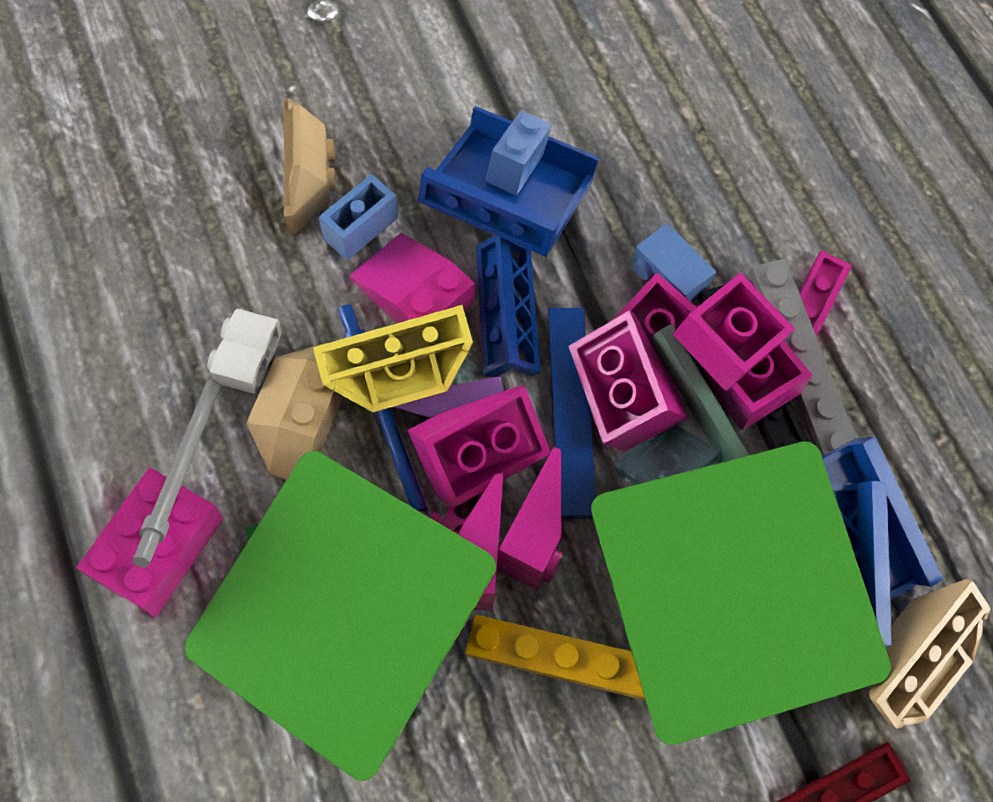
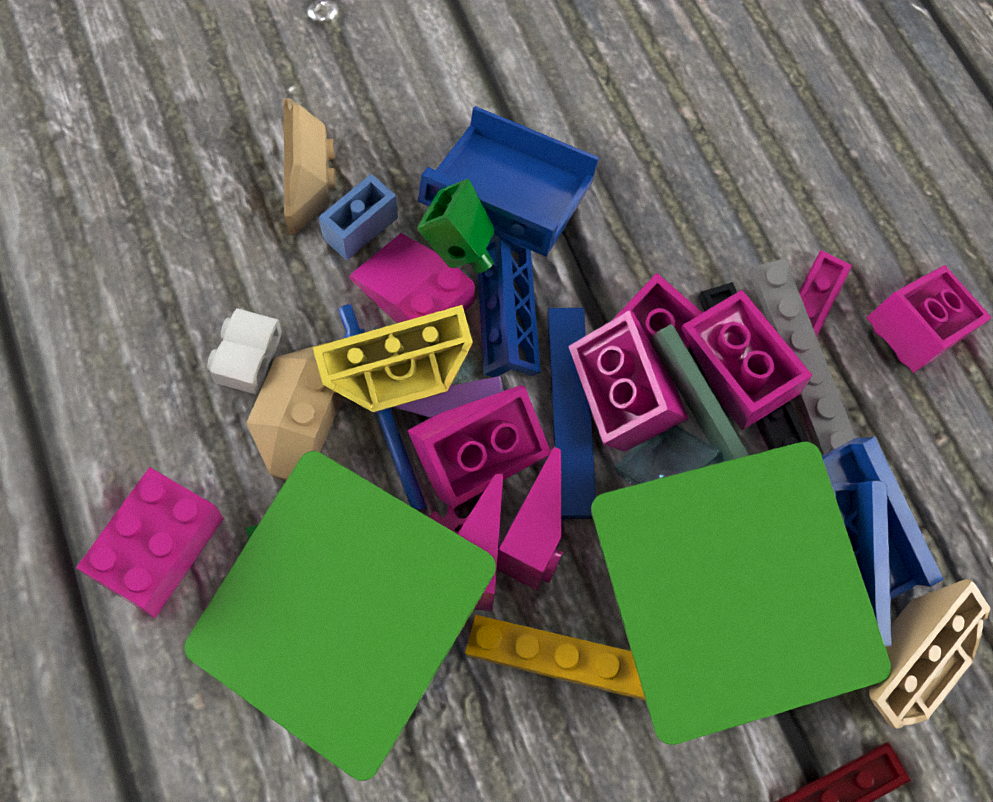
light grey bar [132,380,221,568] -> none
medium blue brick [485,110,552,196] -> none
medium blue brick [631,223,716,302] -> none
dark pink brick [672,272,795,391] -> none
none -> green torso [417,178,494,274]
none -> dark pink slope [866,265,992,373]

